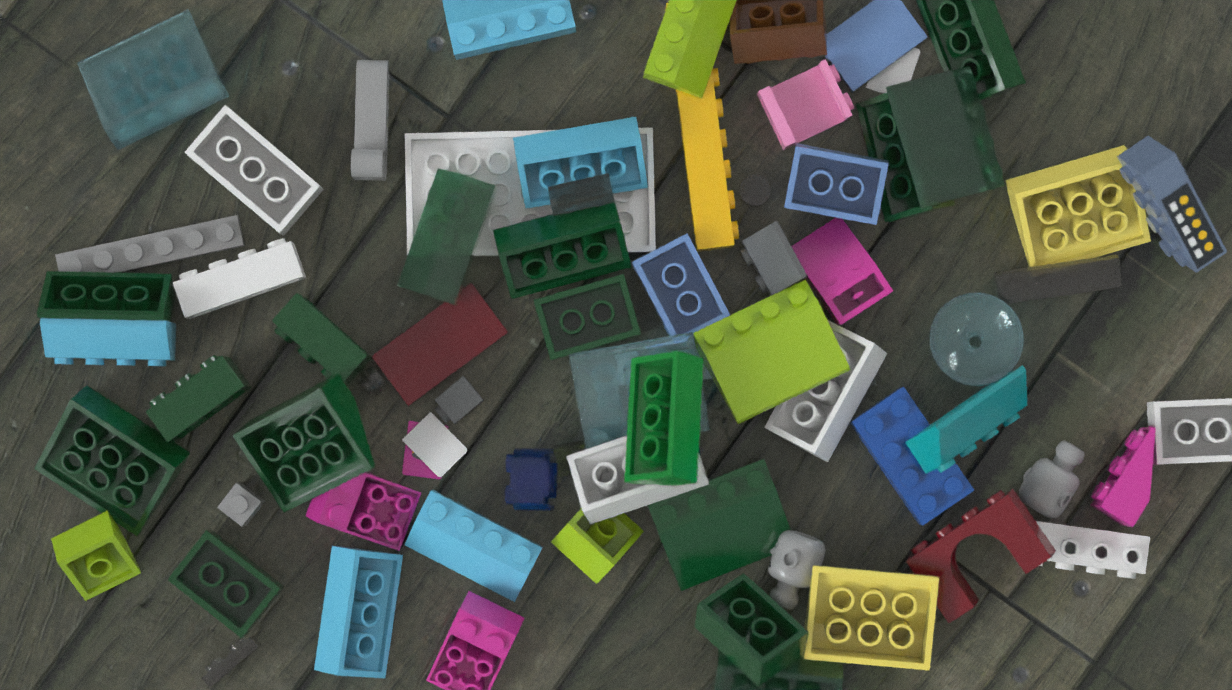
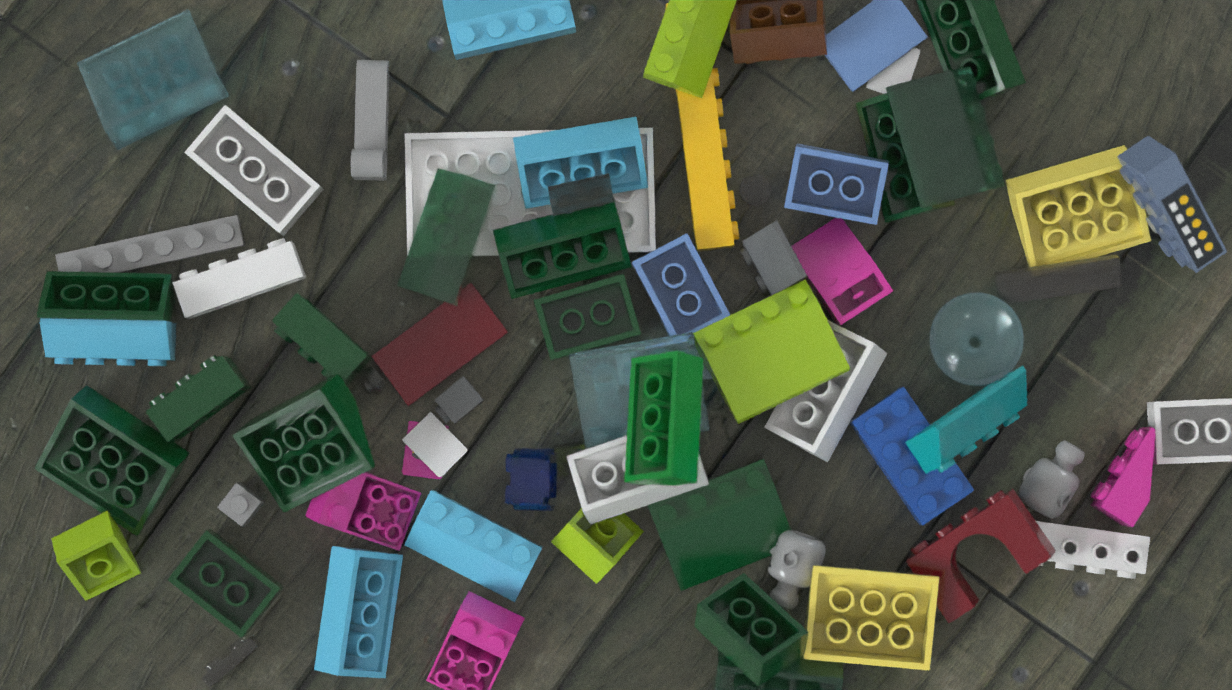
bright pink panel [757,59,854,150] -> none

